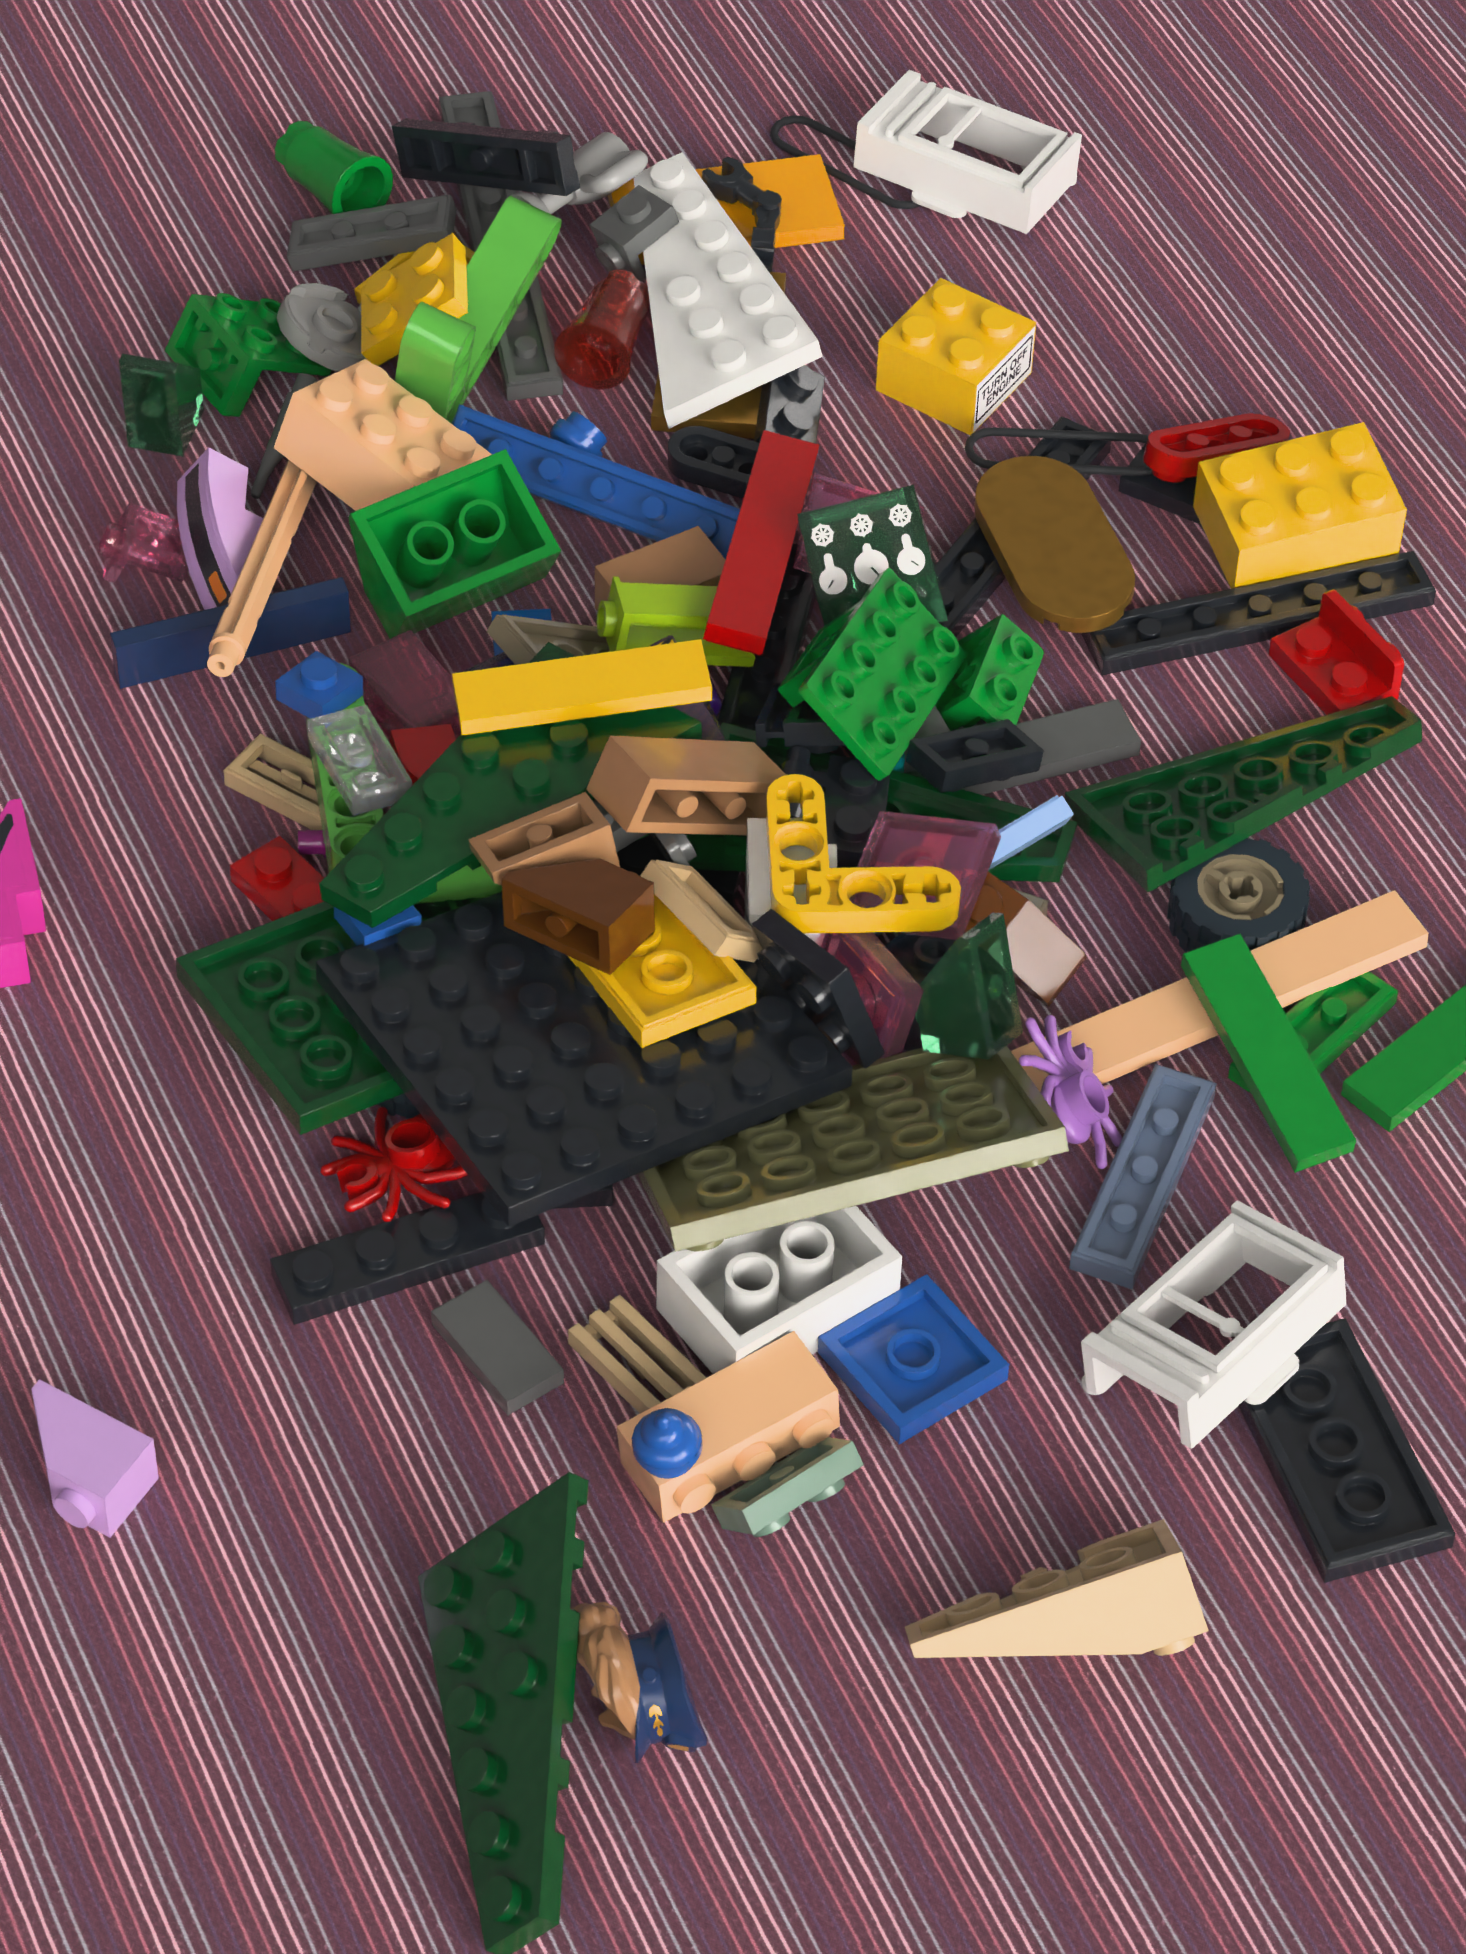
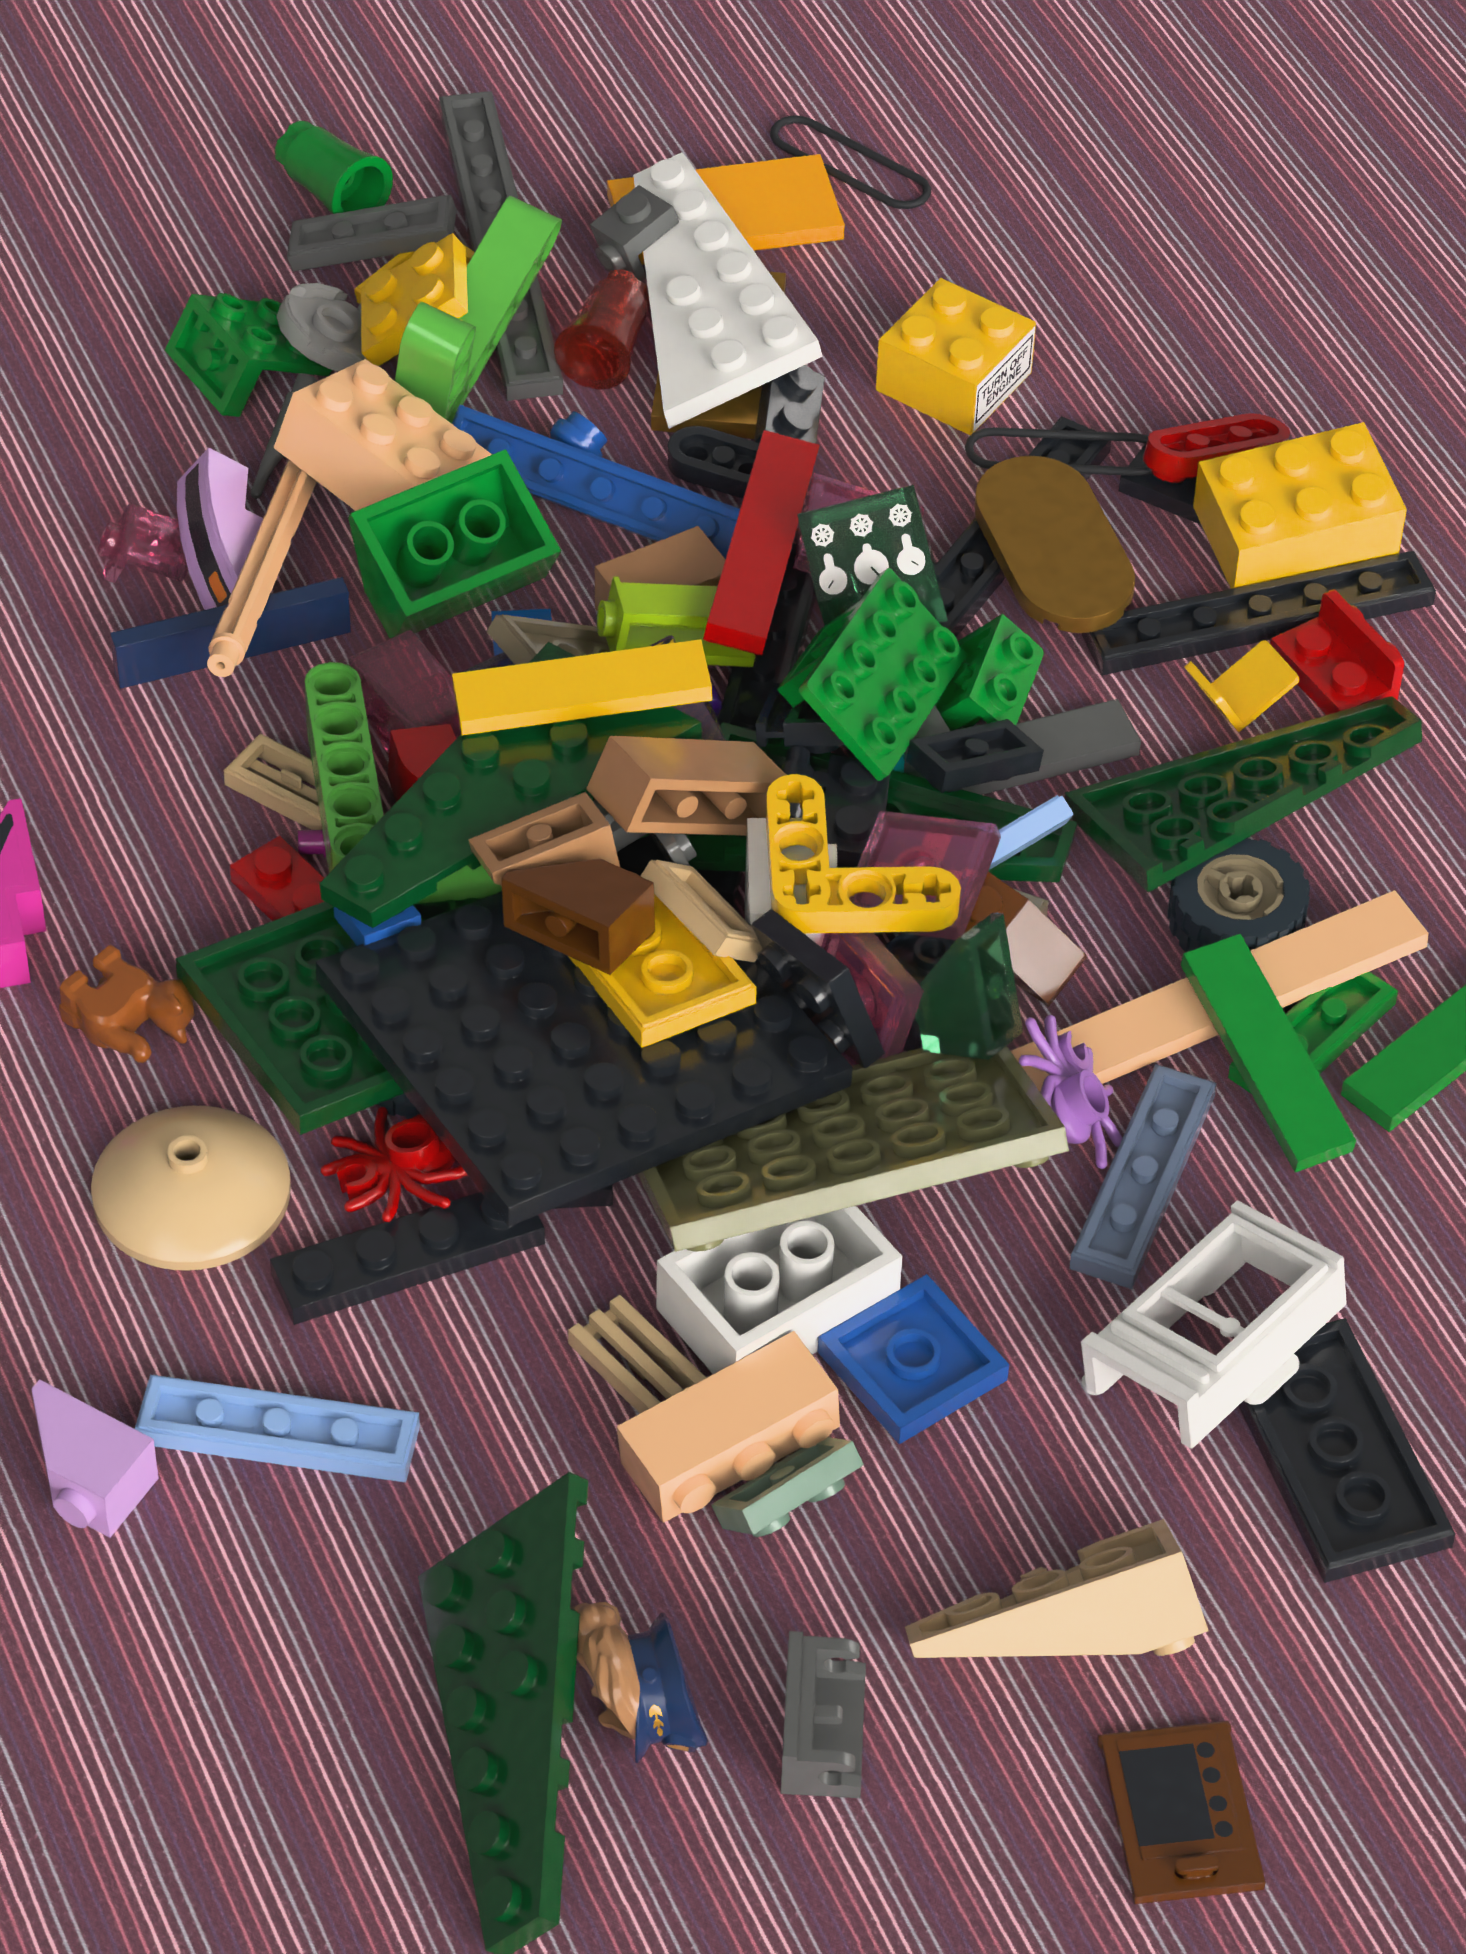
clear green slope [119,353,204,457] -> none
blue plate [275,651,363,725] -> none
clear plate [307,705,412,815] -> none
black hinge [392,118,580,196] -> none
dark grey tile [431,1280,564,1416] -> none
light grey piece [506,132,648,214] -> none
blue plate [632,1408,703,1479] -> none
black piece [702,157,782,272] -> none
white piece [853,70,1082,234] -> none
none -> dark orange animal [59,944,195,1063]
none -> tan dish [91,1105,291,1270]
none -> light blue tile [134,1374,420,1483]
none -> dark grey hinge [781,1631,866,1798]
none -> reddish brown container [1097,1721,1266,1905]
none -> yellow bracket [1184,640,1299,732]

